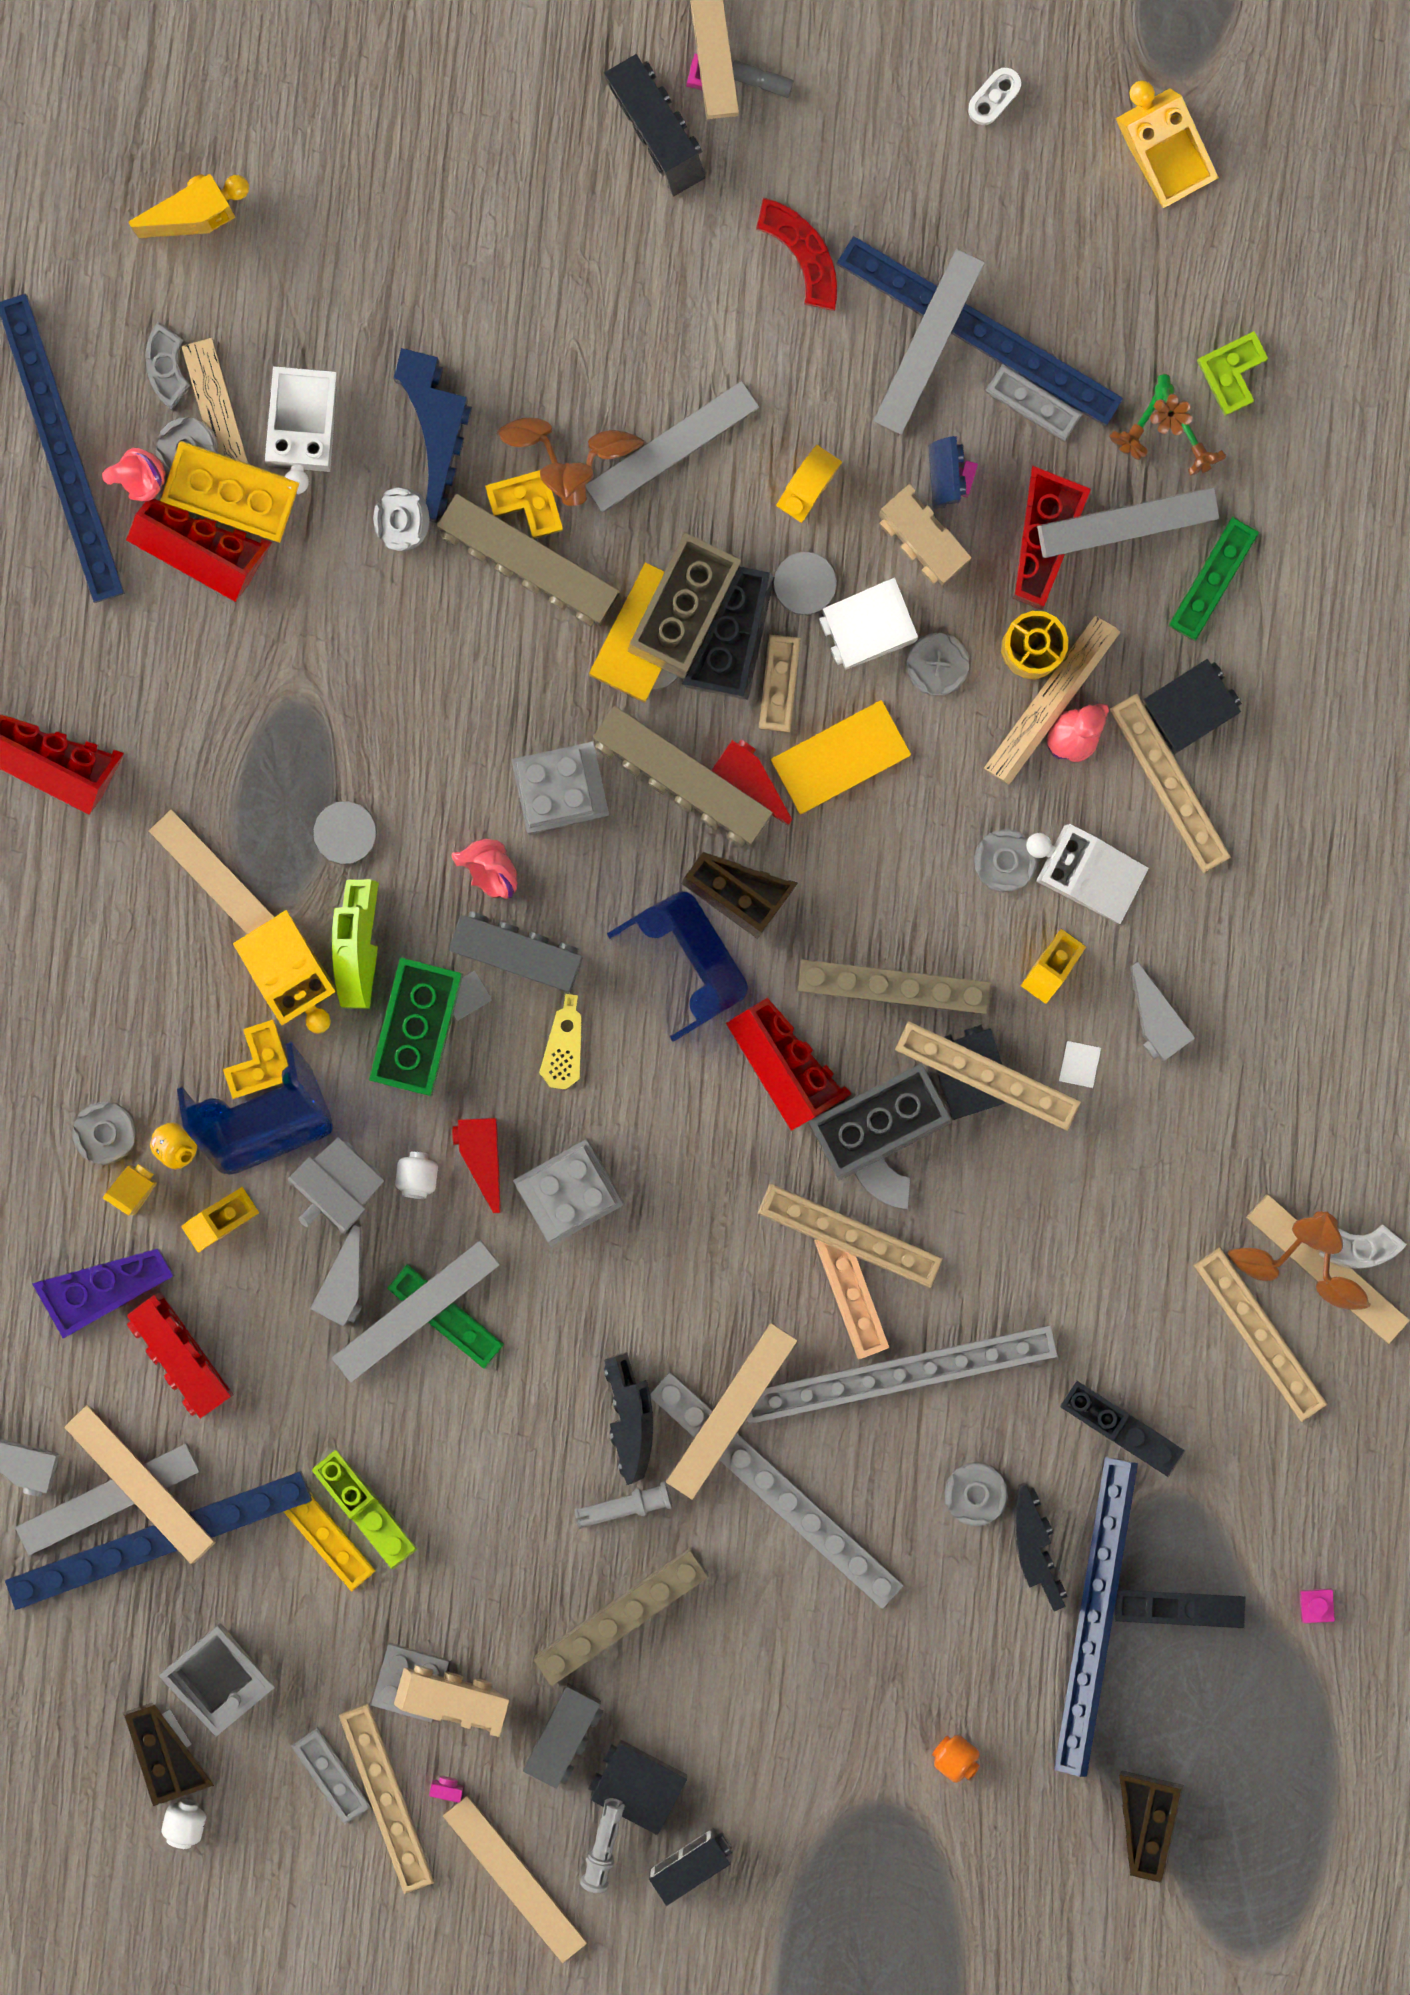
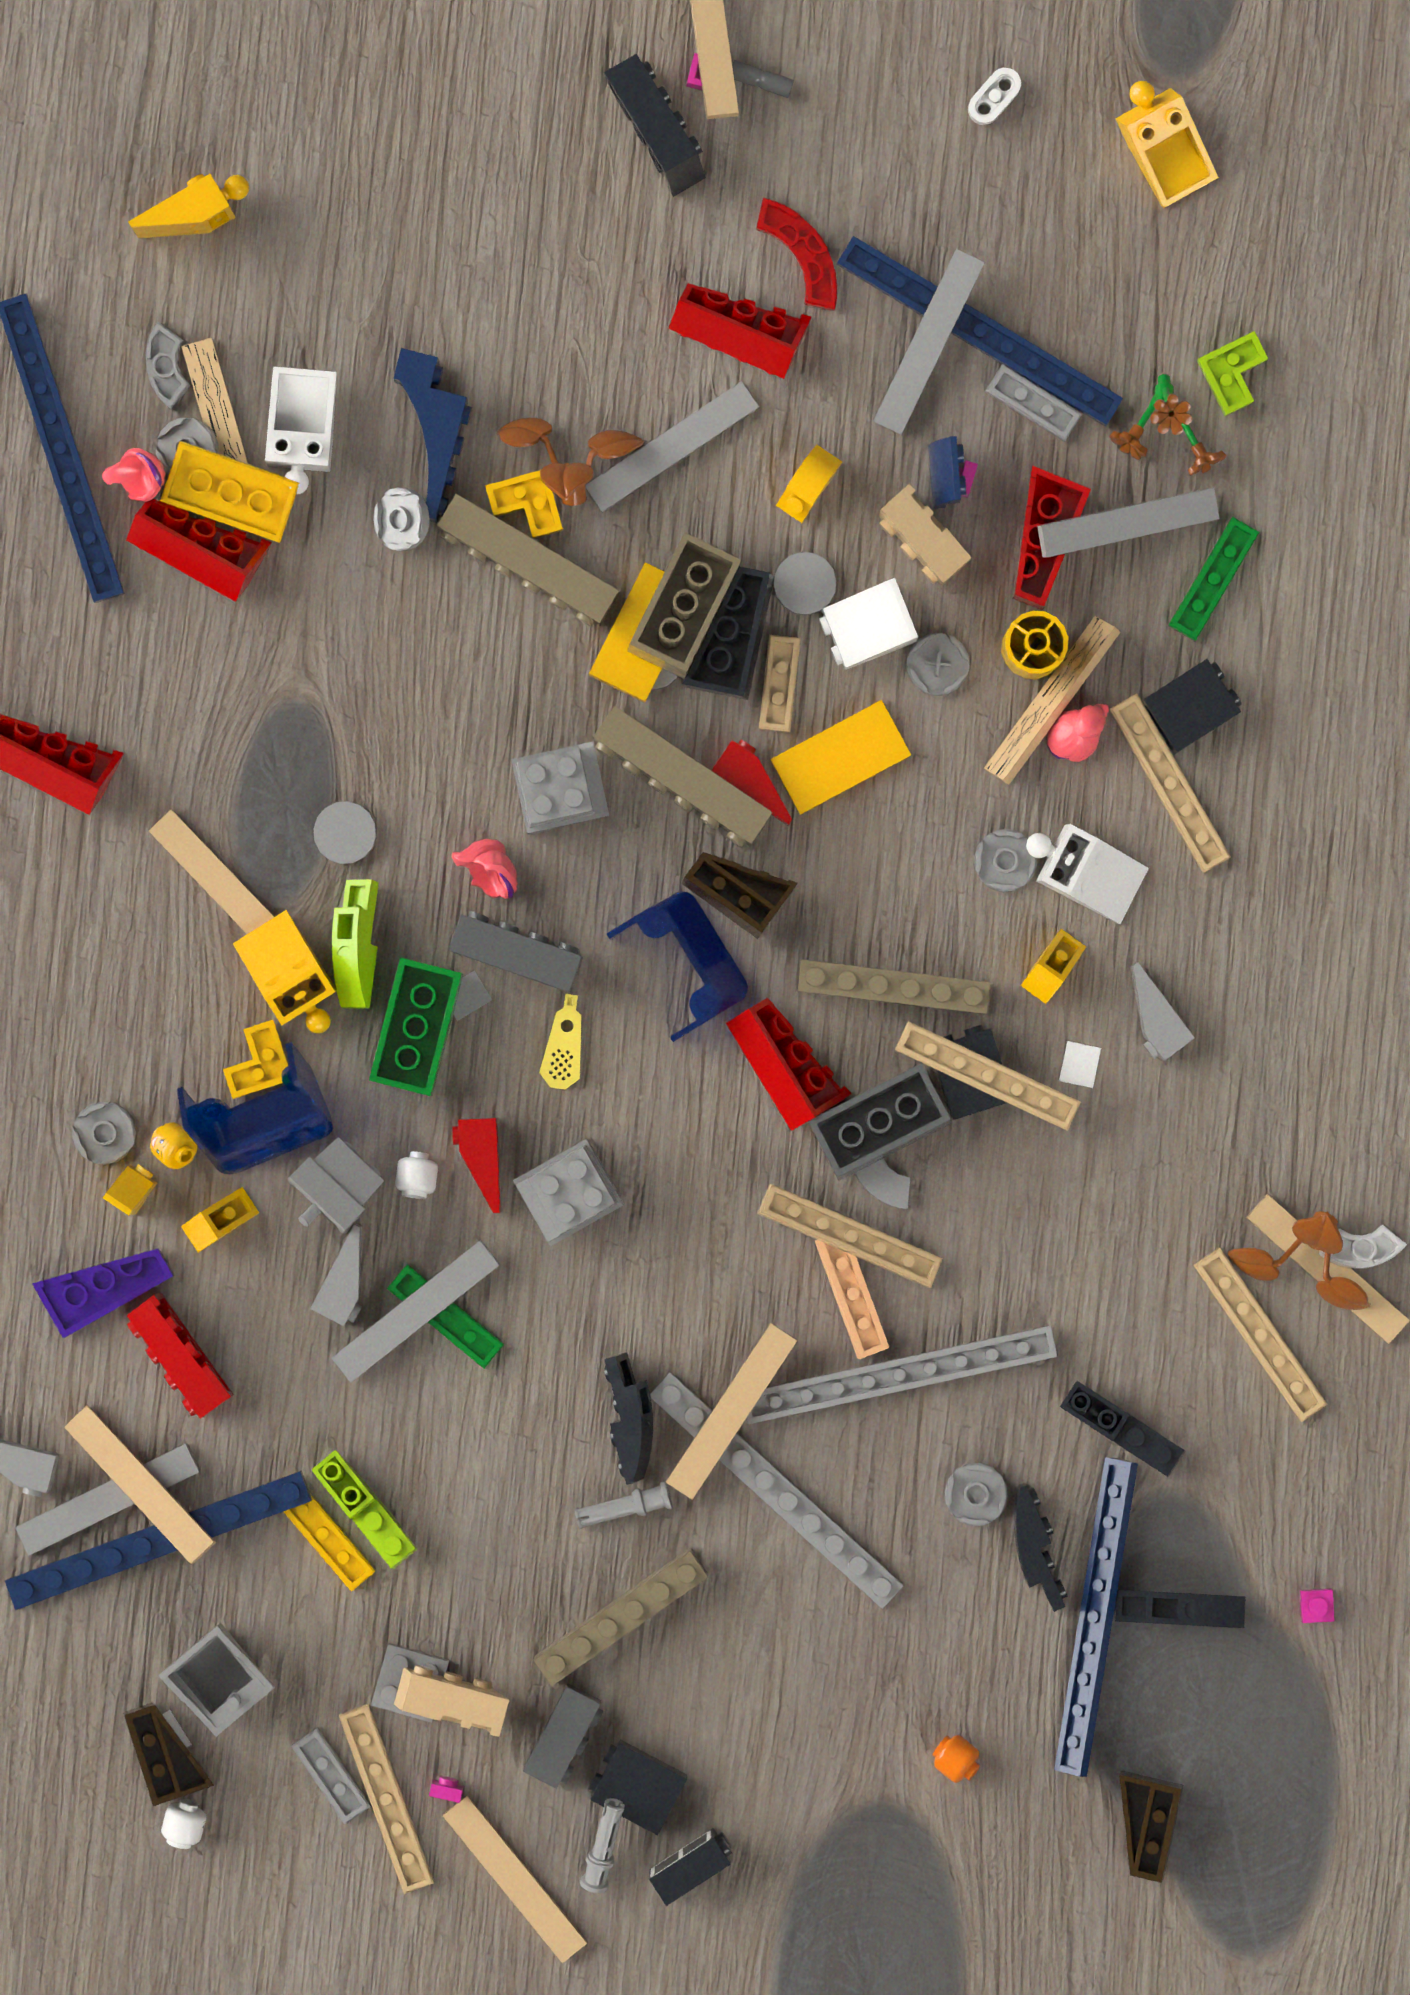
none -> red wedge [668,283,812,379]

